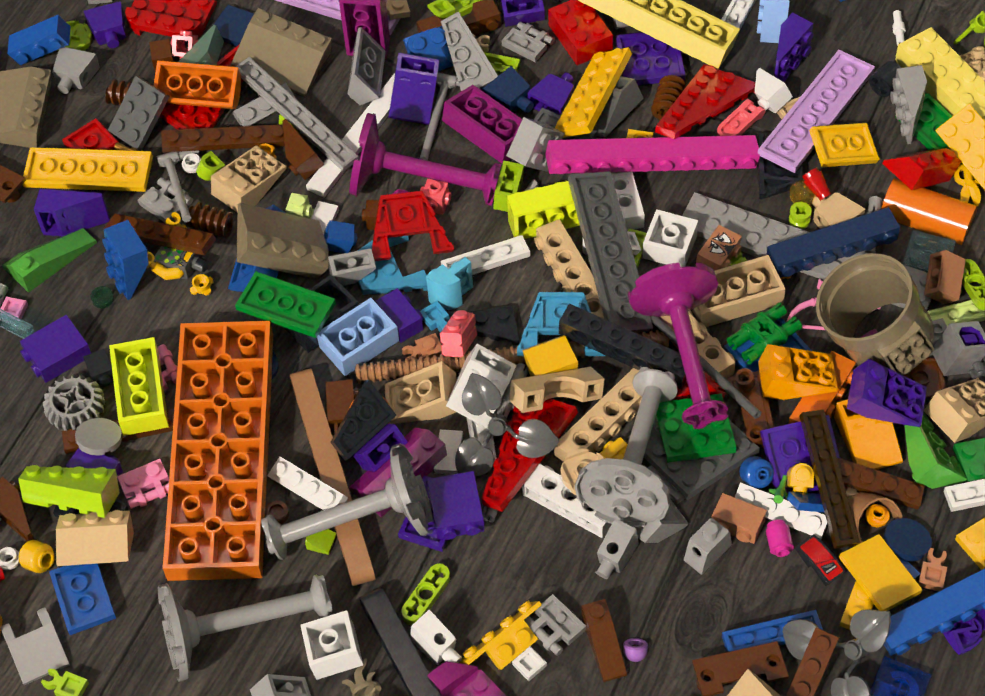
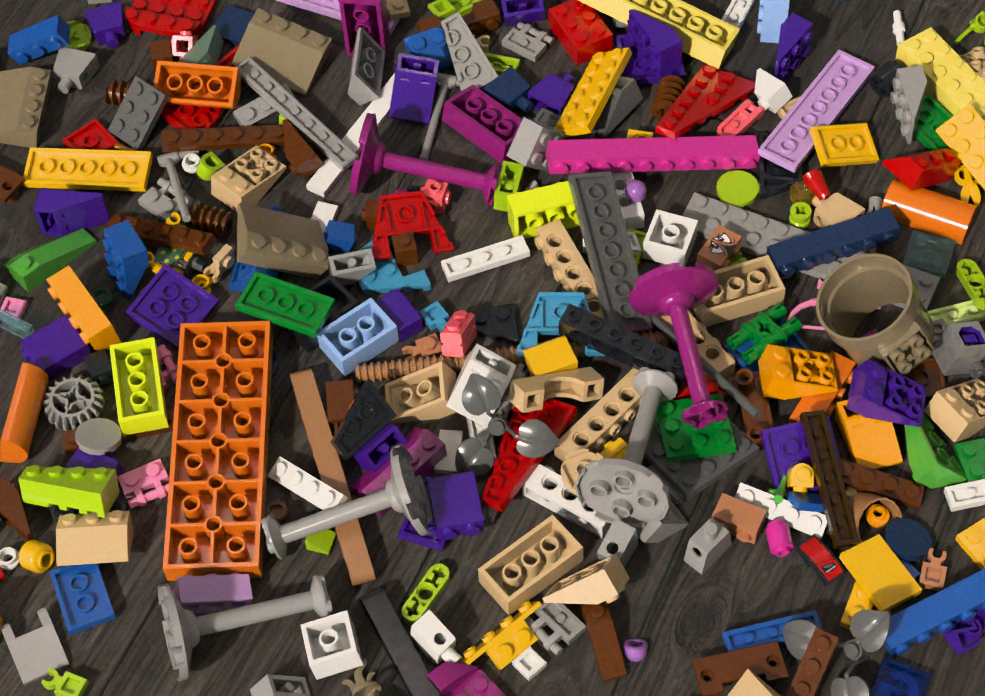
yellowish green brick [286,193,314,219] -> none
medium azure brick [426,257,473,310] -> none
blue head [739,456,774,489] -> none
nougat brick [924,250,966,304] -> none
none -> orange brick [0,362,49,463]
none -> light orange slope [46,265,121,350]
none -> dark purple plate [125,264,219,351]
none -> lavender wedge [173,572,253,617]
none -> tan plate [203,244,236,283]
none -> reddish brown brick [391,232,419,268]
none -> tan brick [478,515,583,615]
none -> tan slope [542,553,630,604]
none -> medium lavender piece [625,180,646,202]
none -> dark purple slope [627,9,683,78]
none -> lime tile [716,170,759,208]

